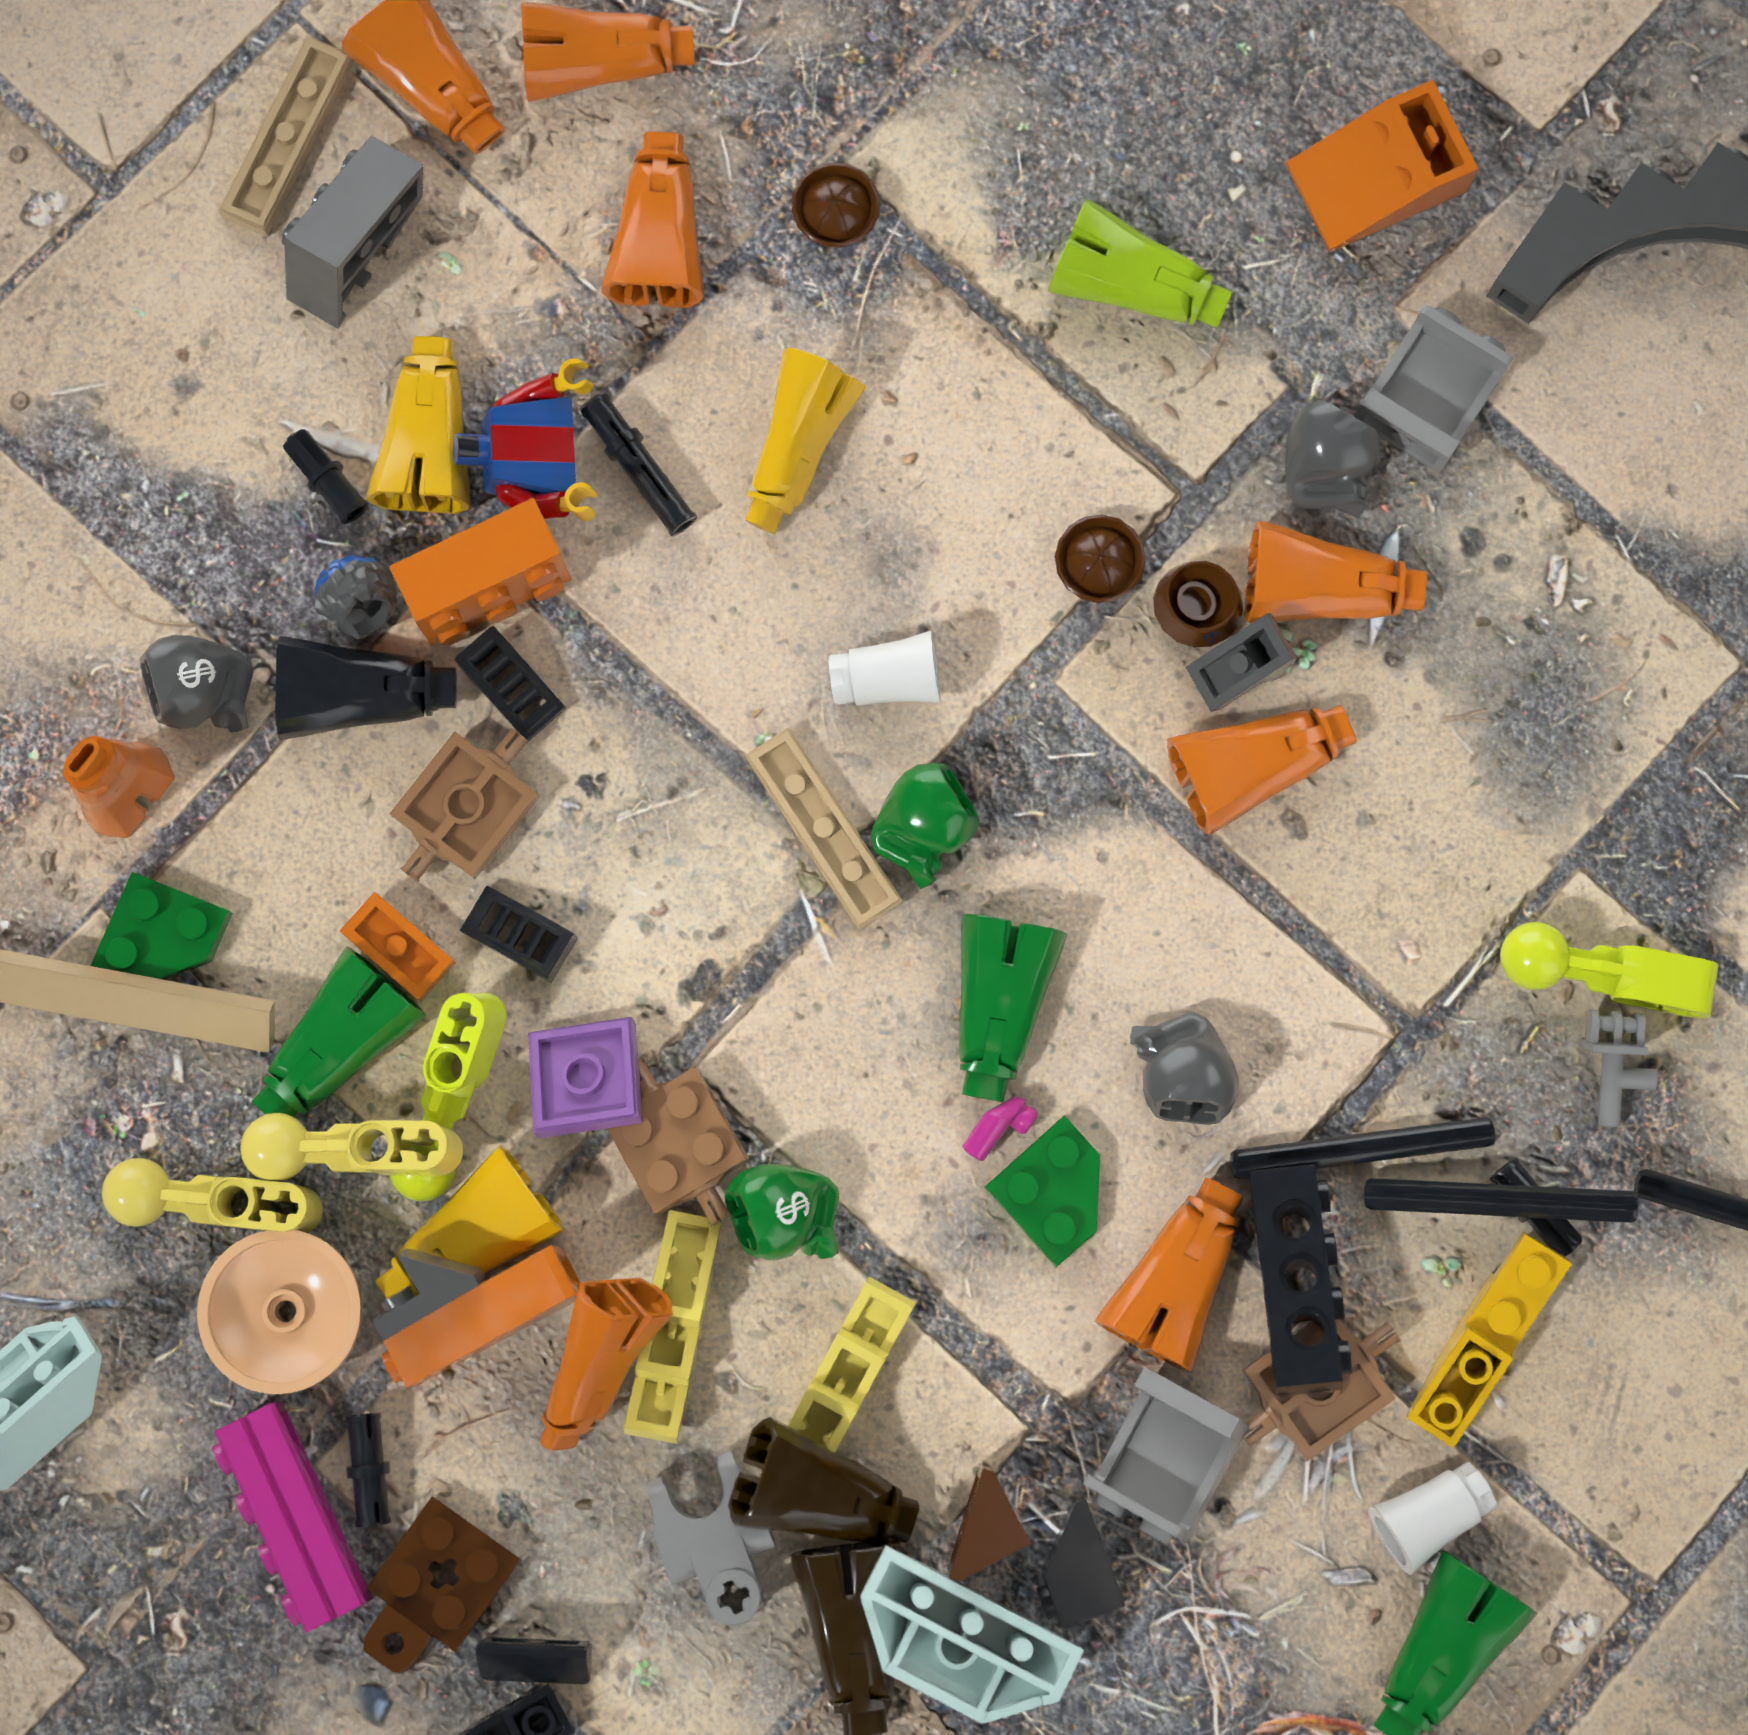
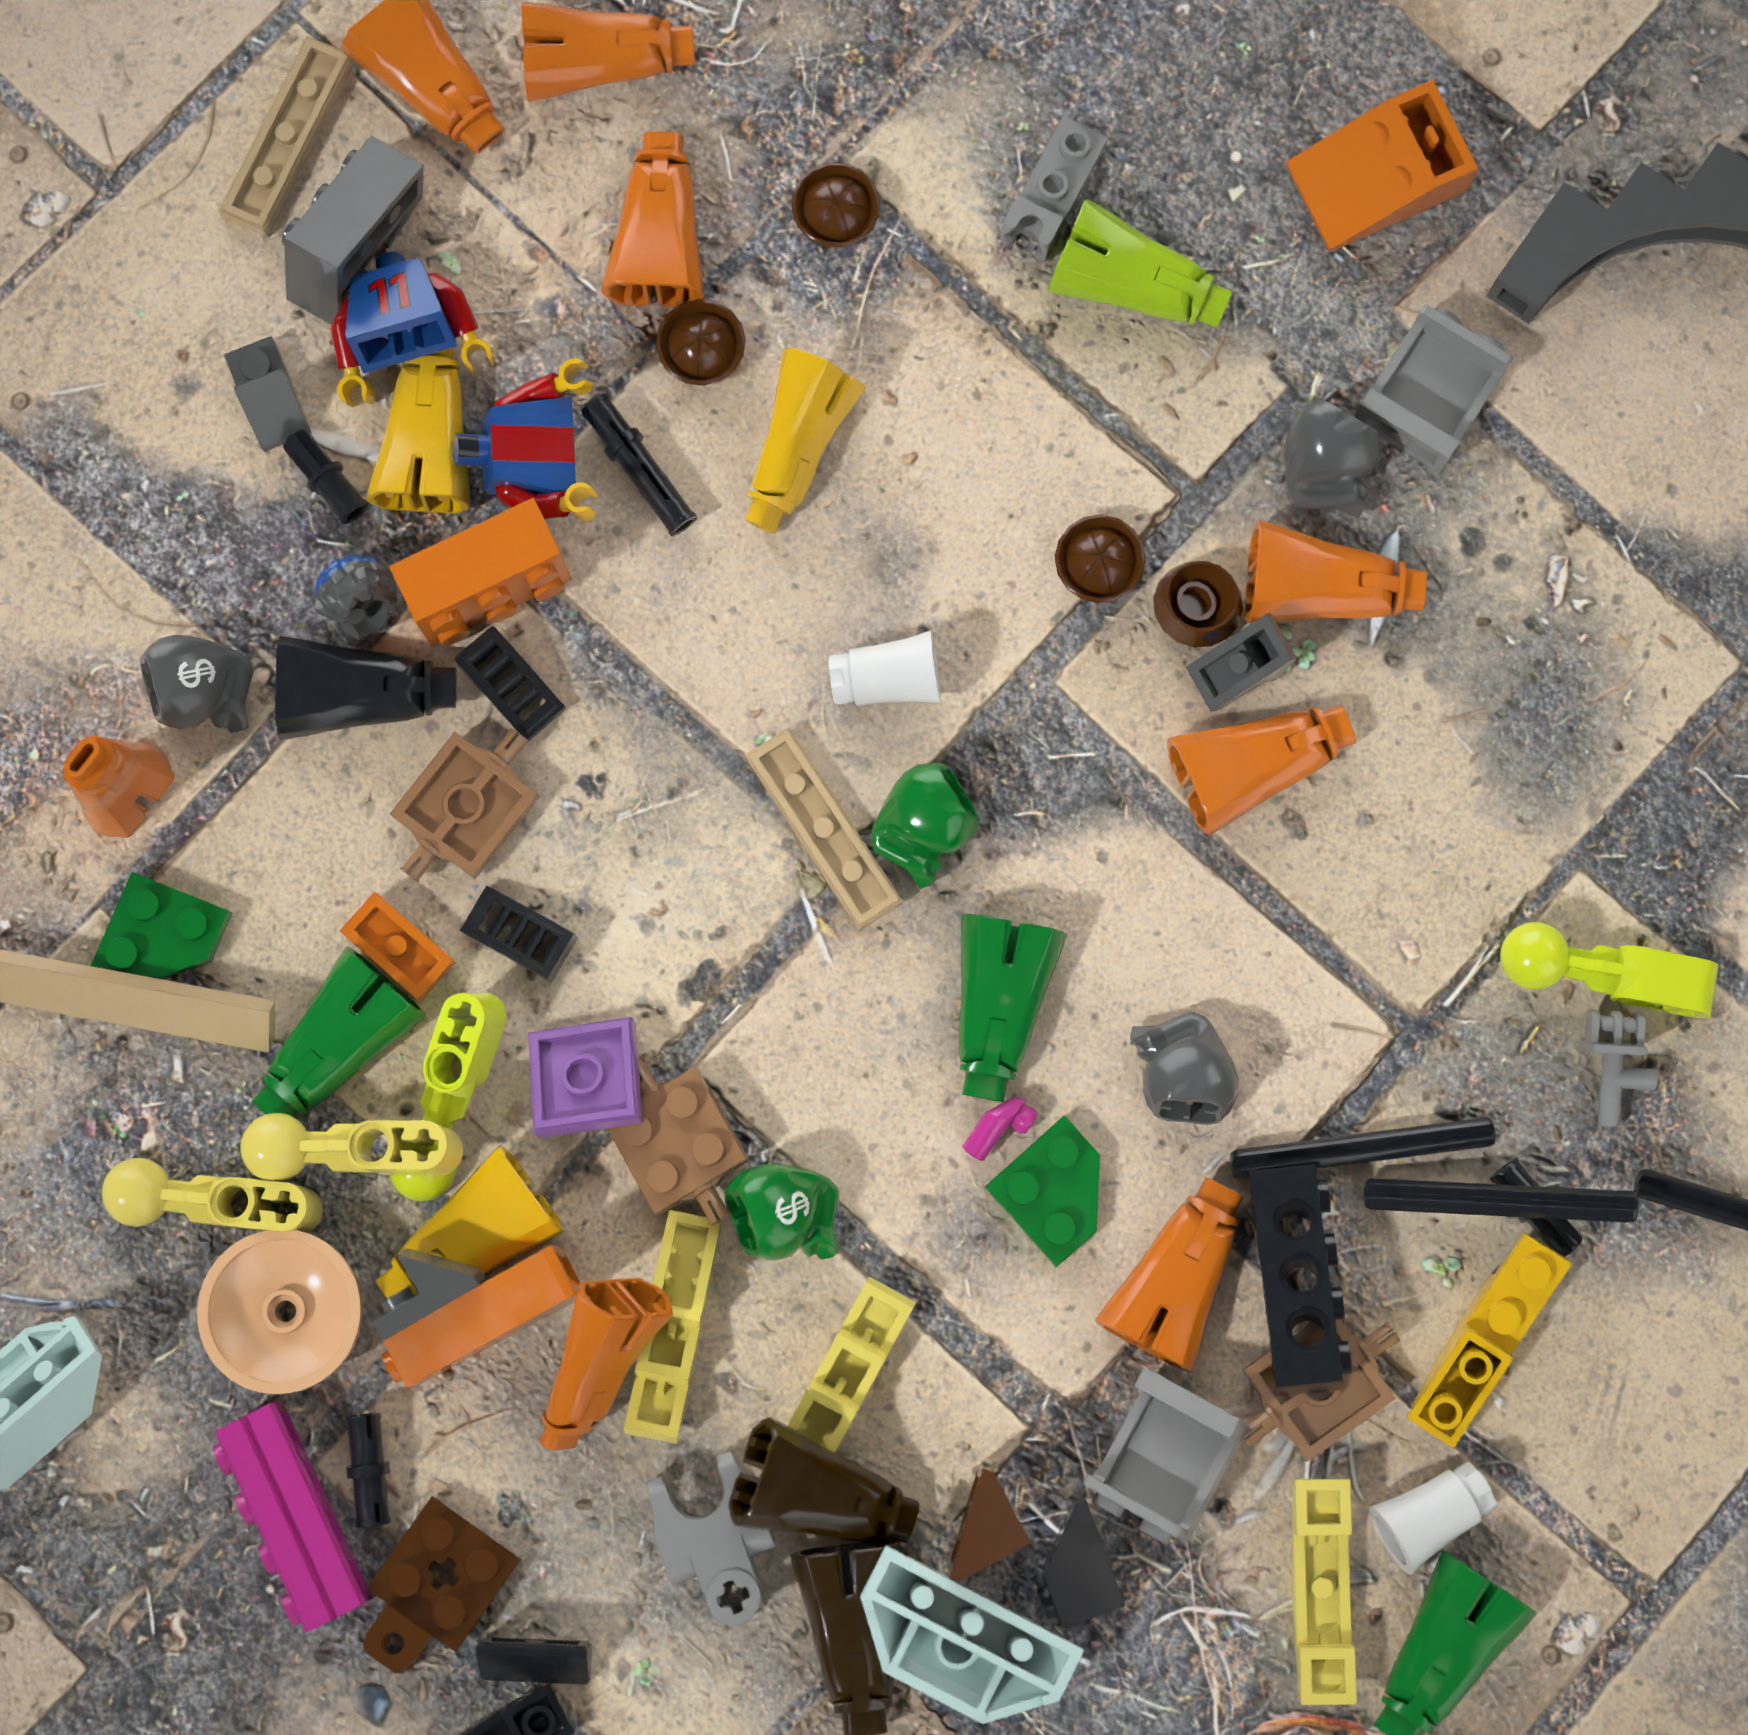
none -> dark grey slope [224,335,312,452]
none -> blue torso [330,252,495,407]
none -> reddish brown hat [656,299,746,386]
none -> light grey plate [1000,116,1108,262]
none -> light yellow slope [1292,1478,1357,1705]

